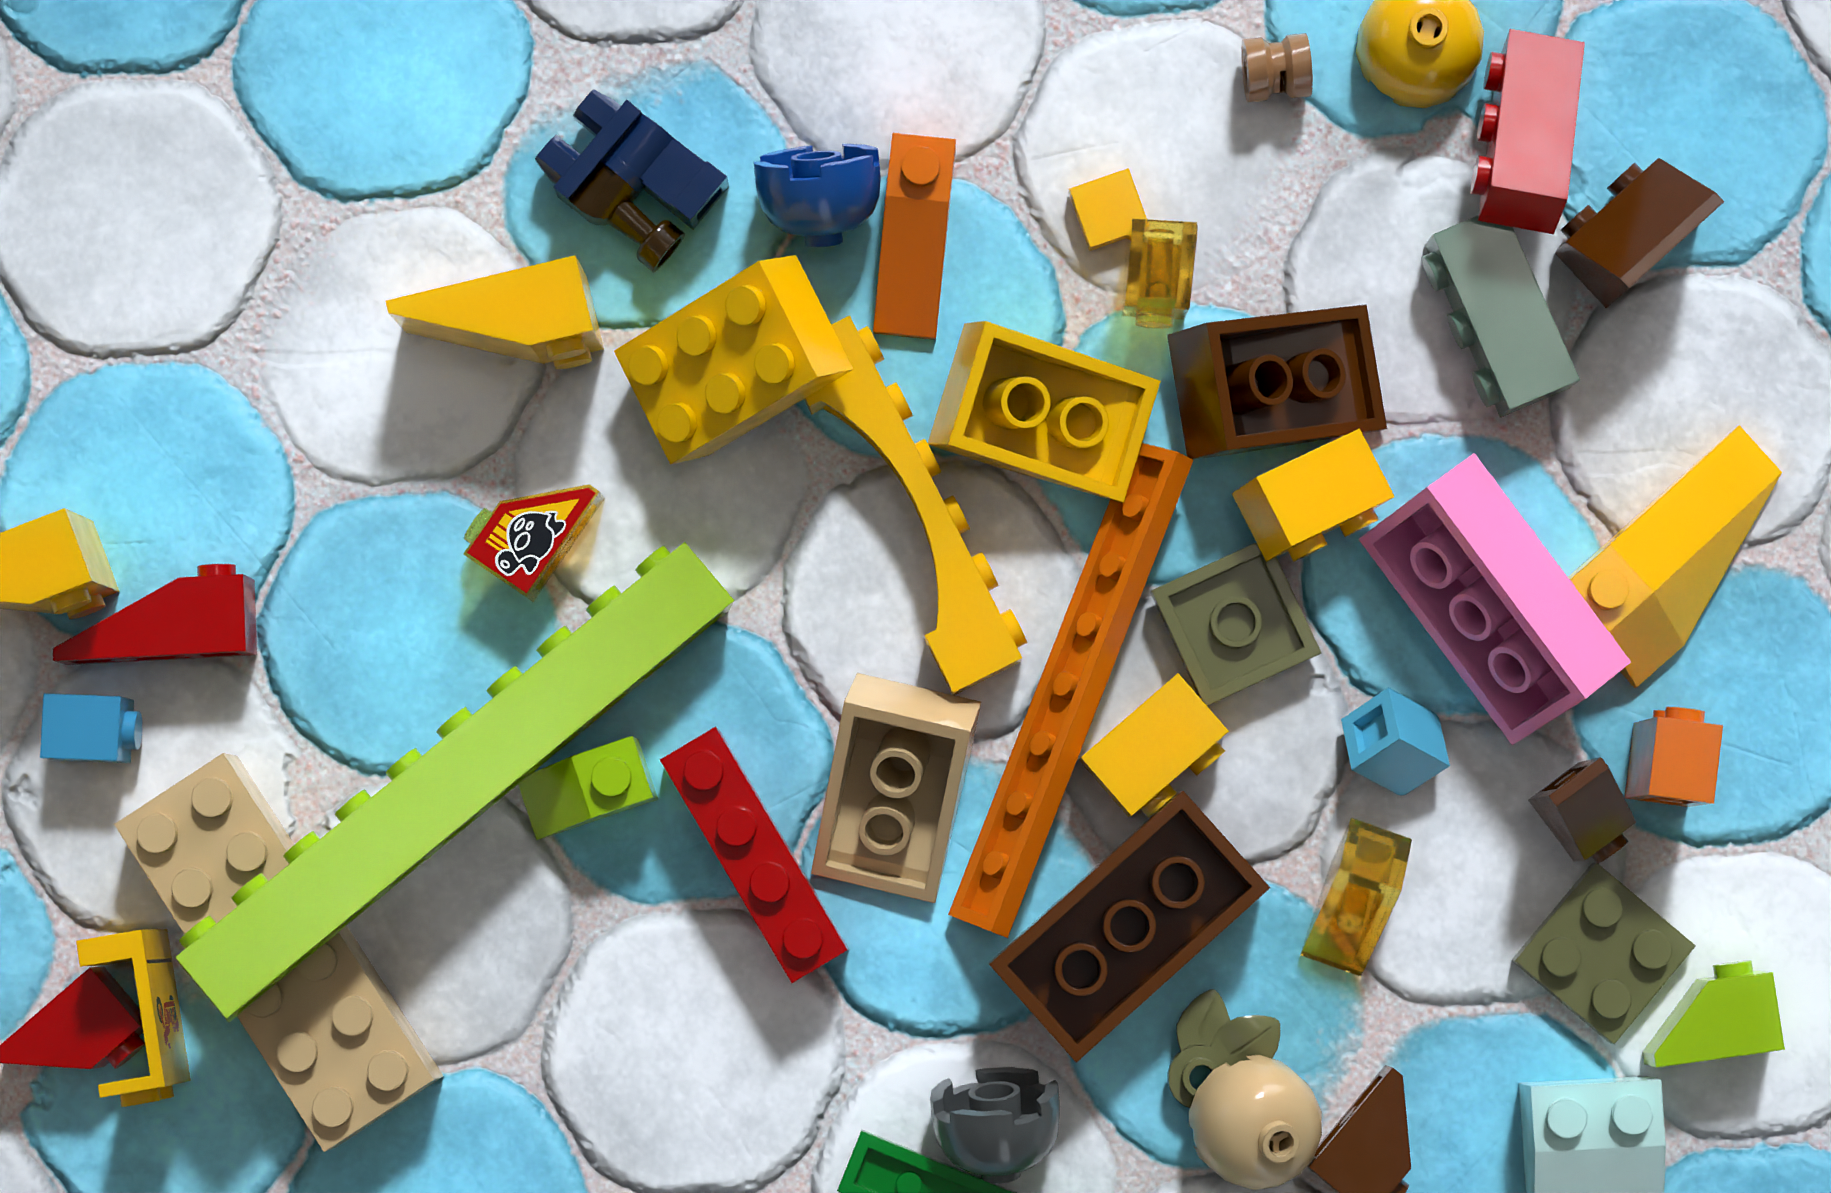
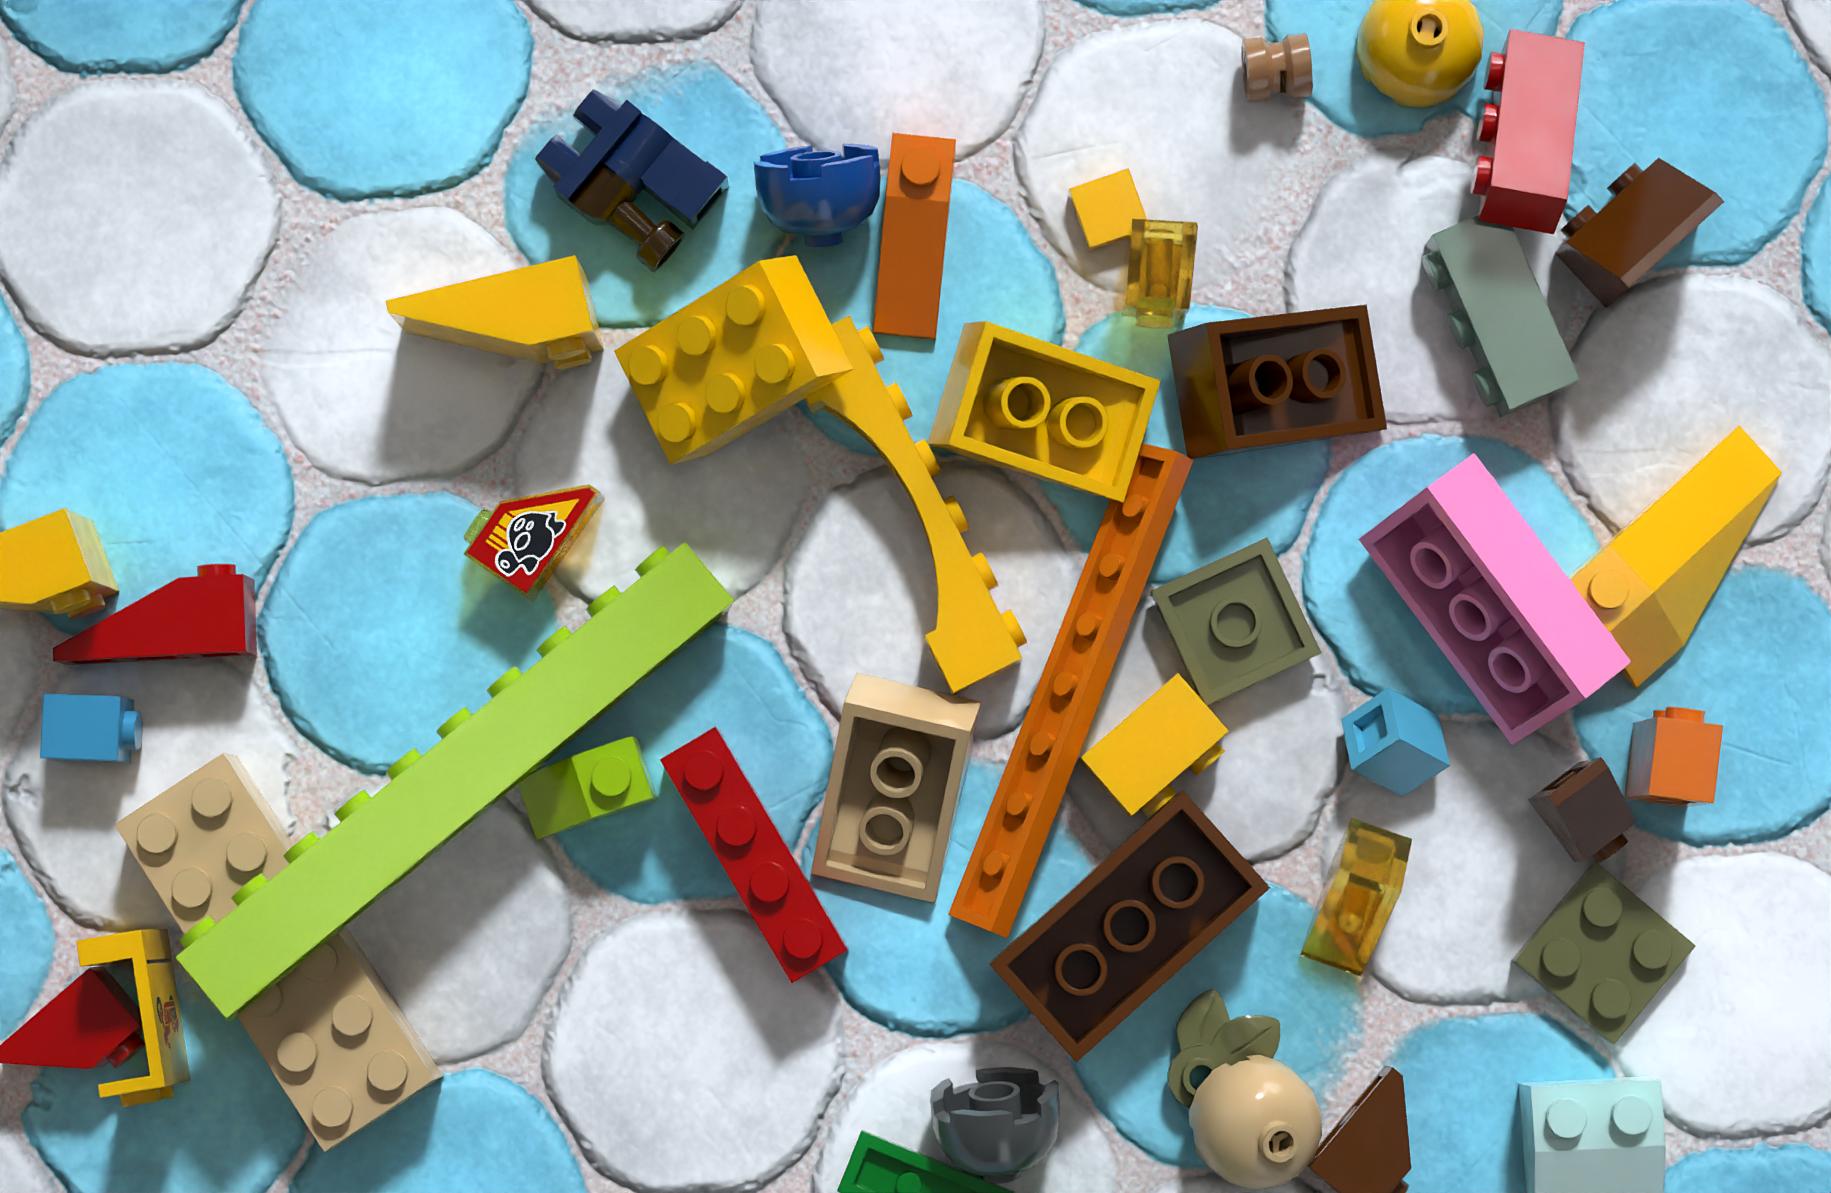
yellow brick [1231,428,1395,562] -> none
lime slope [1642,960,1785,1068] -> none

